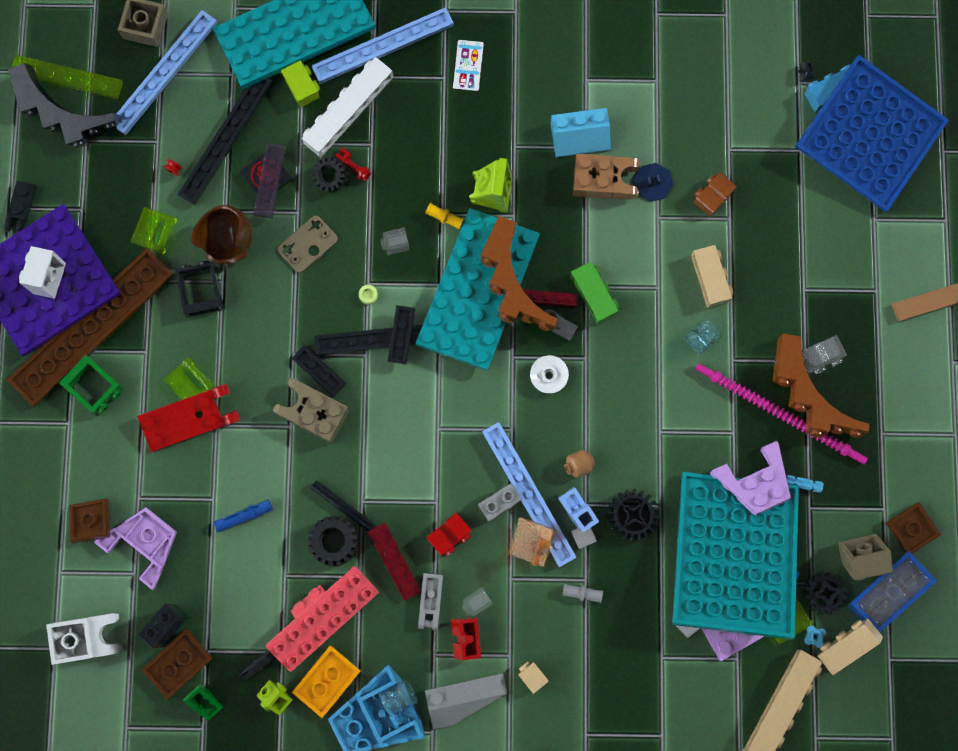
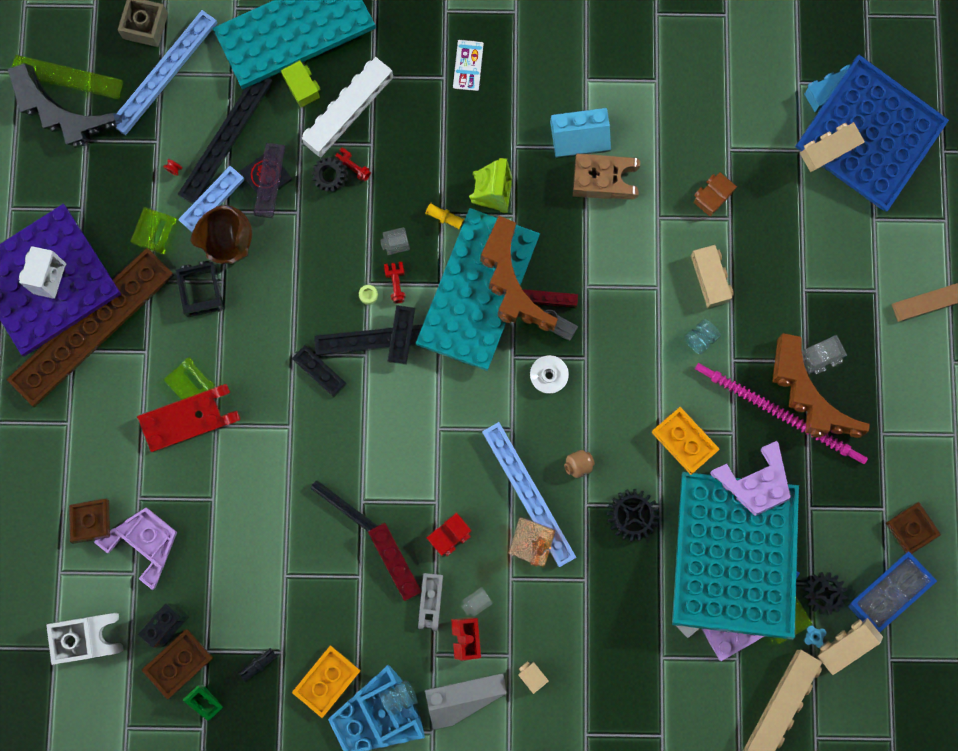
black hinge [4,181,37,233] -> none
green window [59,355,123,416] -> none
blue pin [214,499,273,533] -> none
lime brick [257,680,292,716] -> none
coral bracket [266,566,379,672] -> none
dark tan brick [272,378,350,444] -> none
dark tan axle [278,216,338,273] -> none
black tyre [308,516,359,566] -> none
light blue plate [312,7,454,84] -> none
light grey brick [478,483,522,523] -> none
light blue brick [558,487,599,532] -> none
light grey pin [563,584,603,603] -> none
bright green brick [570,262,619,325] -> none
light grey tile [571,528,596,549] -> none
dark blue piece [633,163,673,202] -> none
medium azure axle [786,475,823,493] -> none
black piece [798,61,815,81] -> none
dark tan brick [838,534,893,580] -> none
none -> light blue plate [178,166,245,232]
none -> red hinge [384,261,406,304]
none -> light orange plate [651,407,720,475]
none -> tan brick [800,122,865,172]

